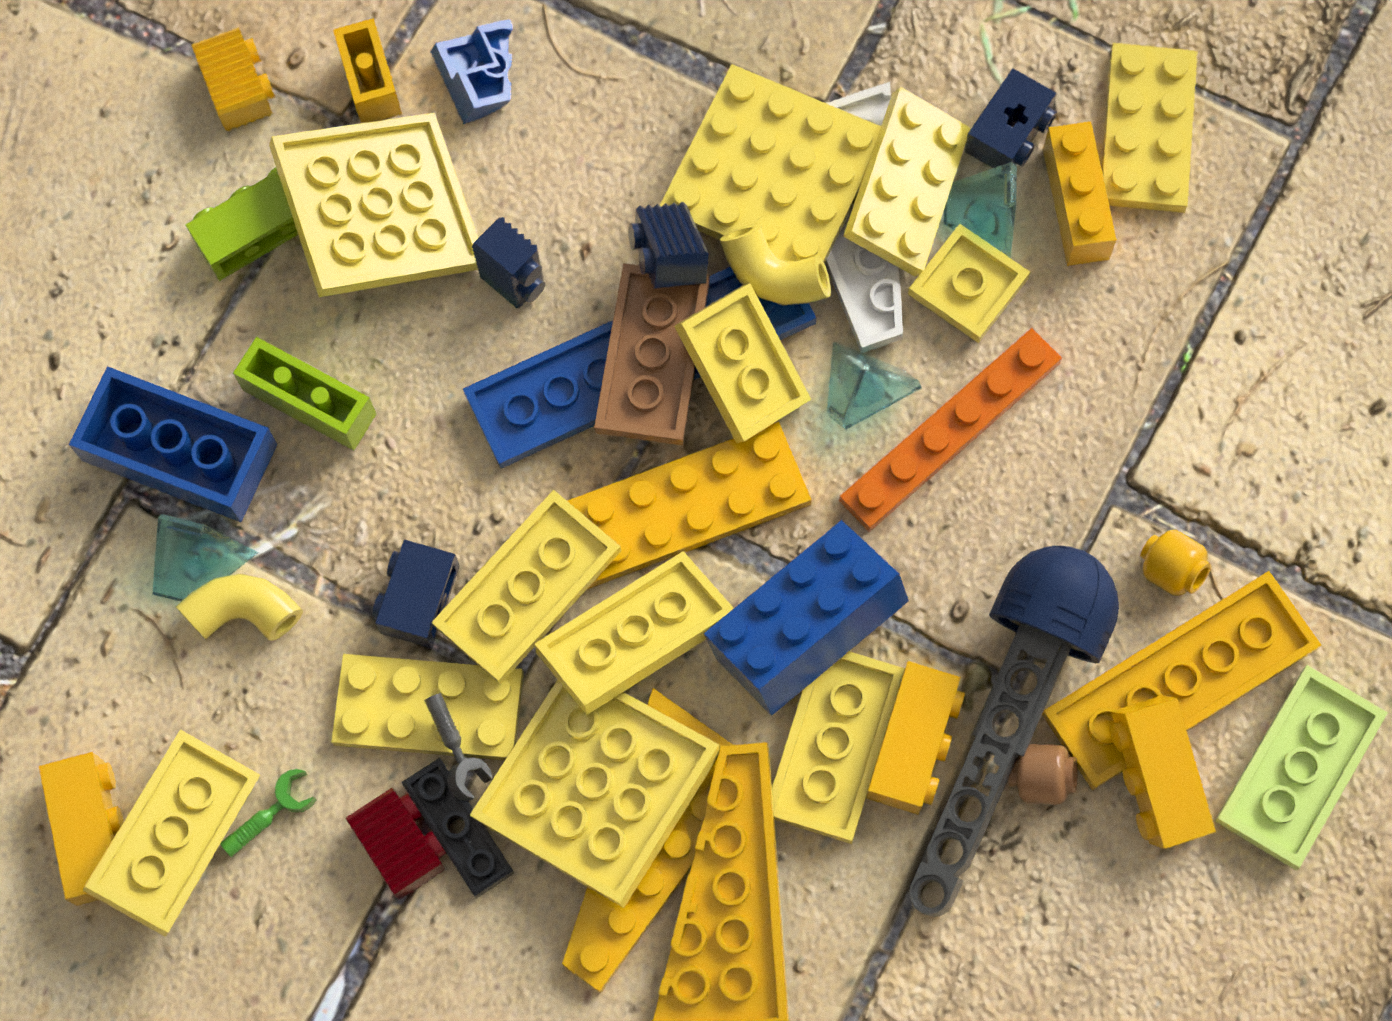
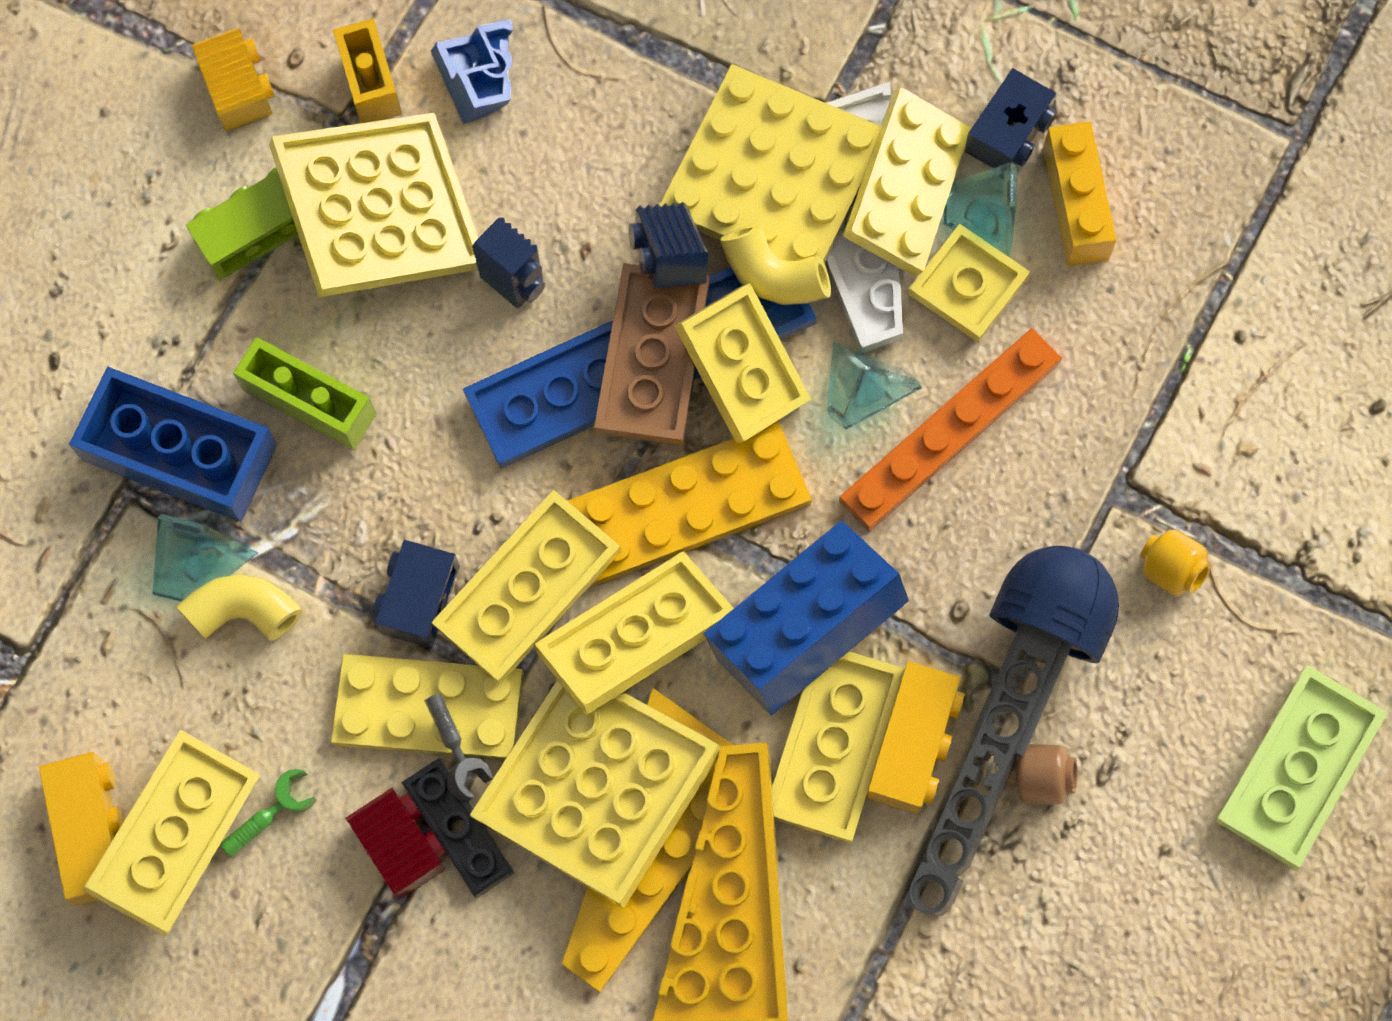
yellow plate [1042,571,1322,791] -> none
light yellow plate [1102,43,1197,213] -> none
yellow brick [1110,695,1216,849] -> none

